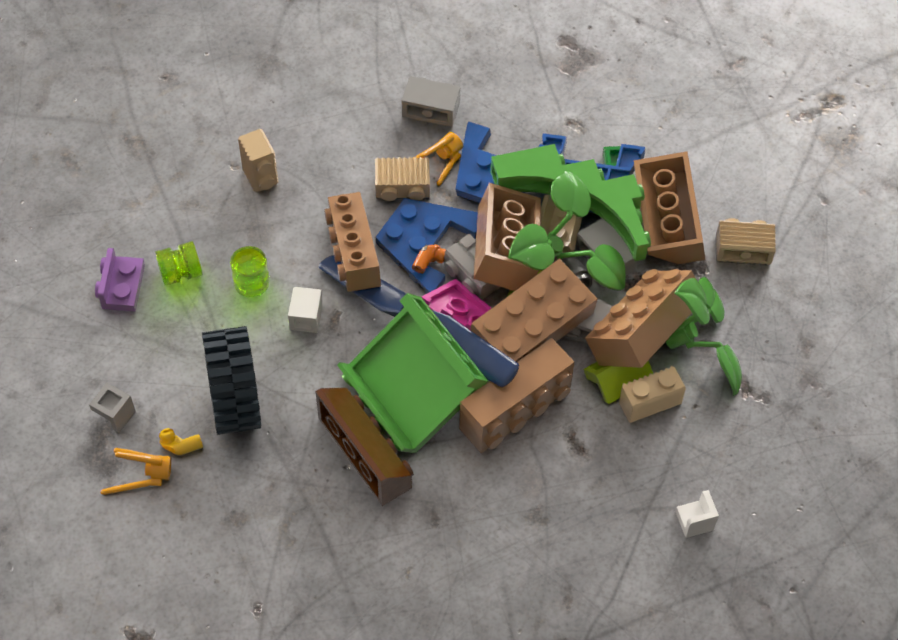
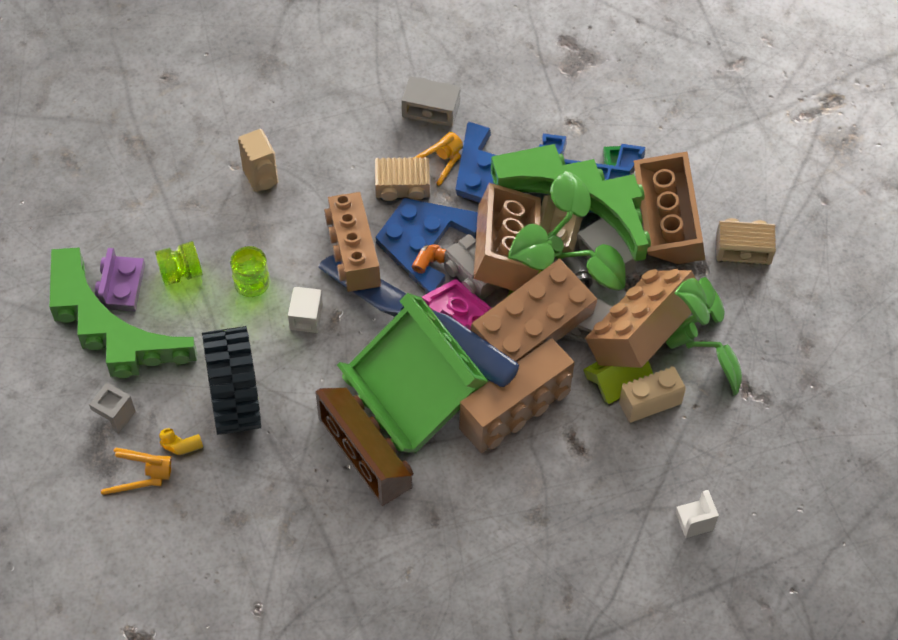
none -> bright green arch [49,247,197,378]

